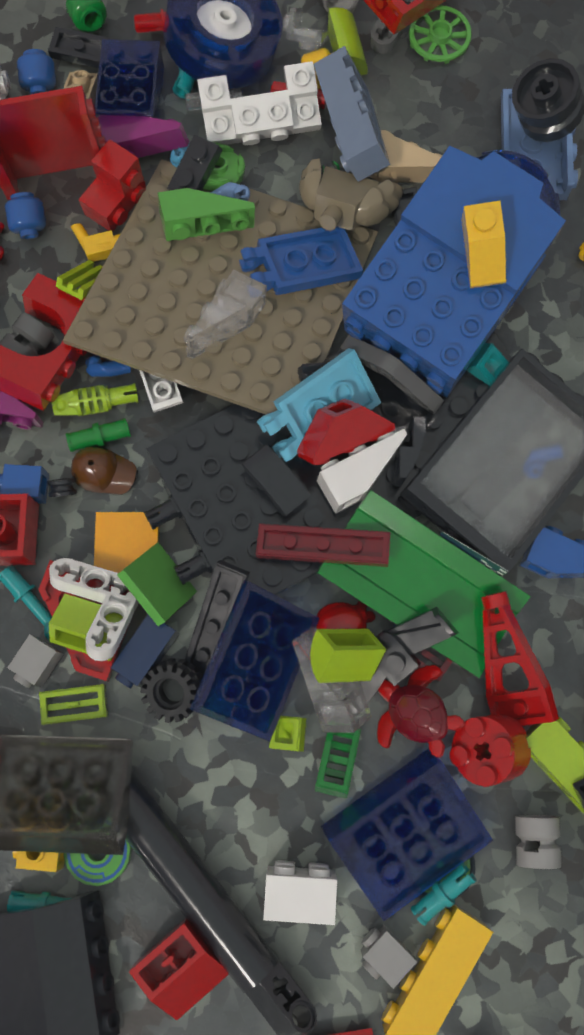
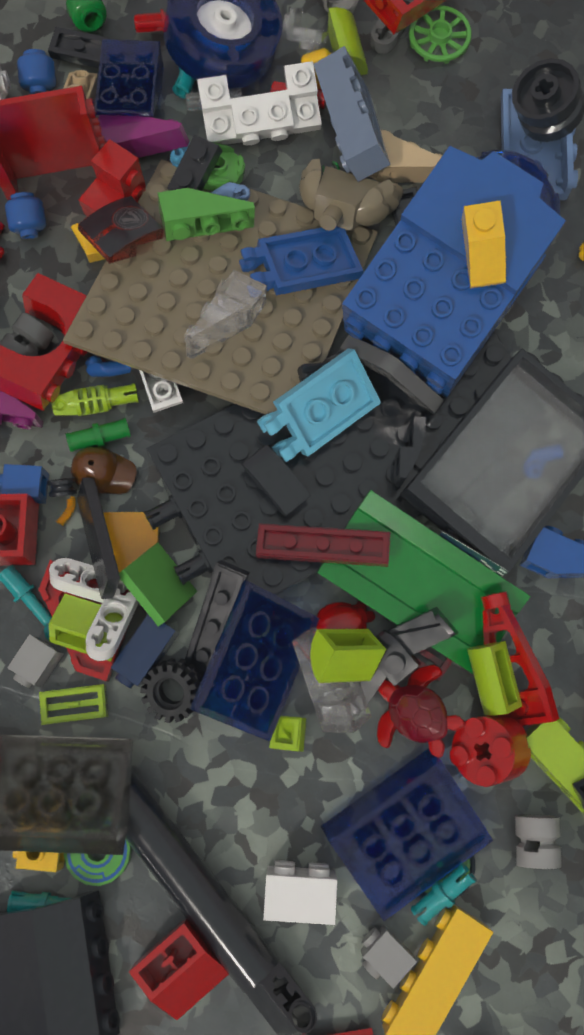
lime tile [56,260,103,300] -> none
red slope [297,398,396,465] -> none
green slope [315,722,361,798] -> none
white slope [317,429,407,514] -> none
teal slope [467,343,508,385] -> none
none -> light orange leg [56,496,76,526]
none -> black tile [77,478,120,599]
none -> black slope [78,196,164,264]
none -> lime brick [467,641,522,716]

